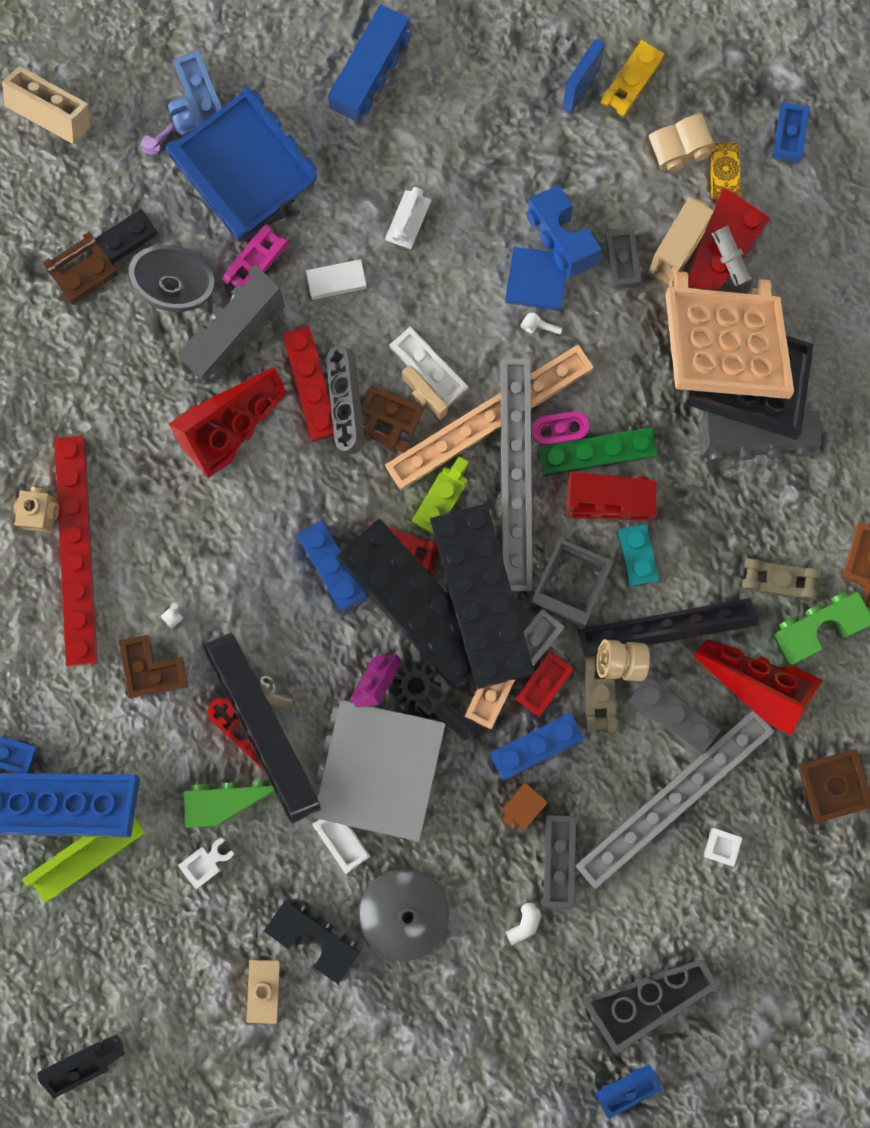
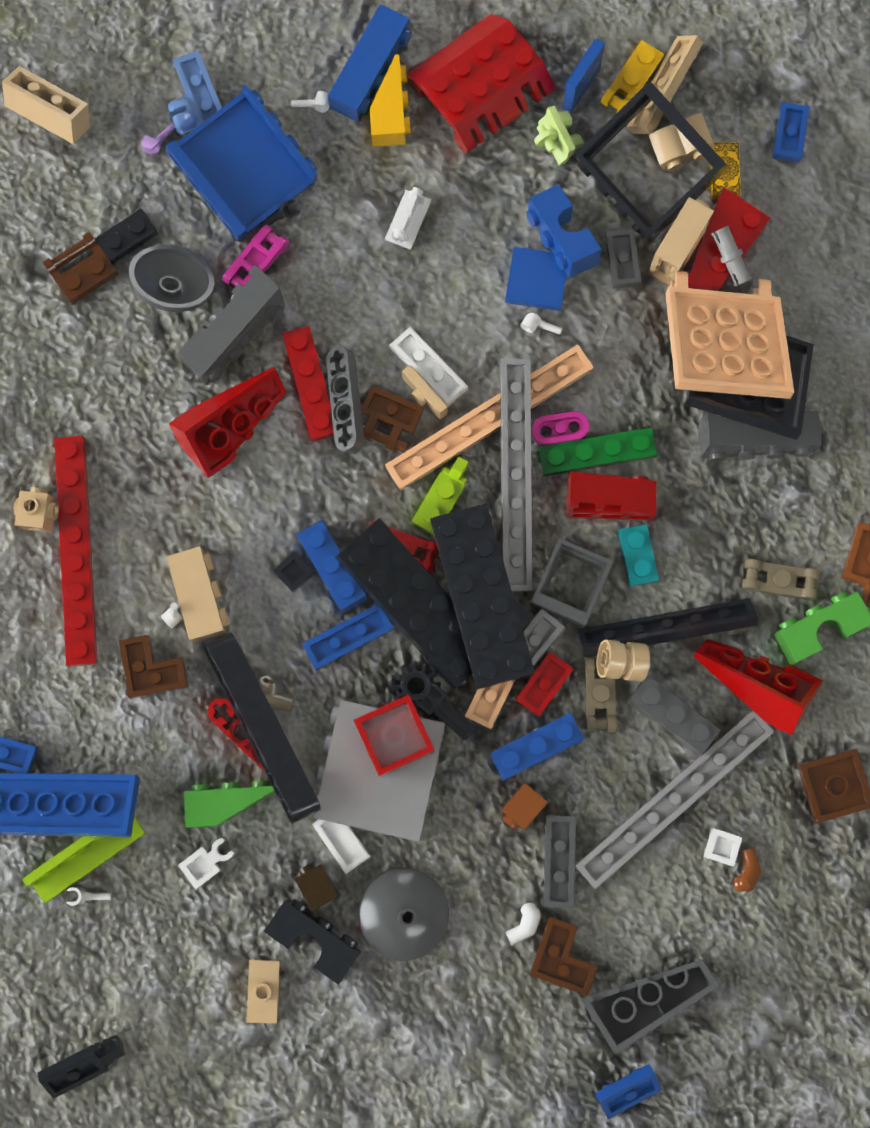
white tile [306,259,367,300] -> none
magenta plate [350,654,402,707] -> none
none -> white hand [67,887,111,906]
none -> tan brick [166,546,230,643]
none -> black plate [273,551,315,593]
none -> white hand [291,91,329,113]
none -> dark brown brick [294,862,340,912]
none -> blue plate [302,604,394,671]
none -> clear piece [354,695,435,777]
none -> yellow slope [370,54,411,147]
none -> red slope [406,14,555,154]
none -> reddish brown plate [529,916,597,996]
none -> yellowish green hips [534,106,584,165]
none -> black window [575,81,729,240]
none -> tan plate [627,35,703,134]
none -> dark orange arm [733,847,761,892]

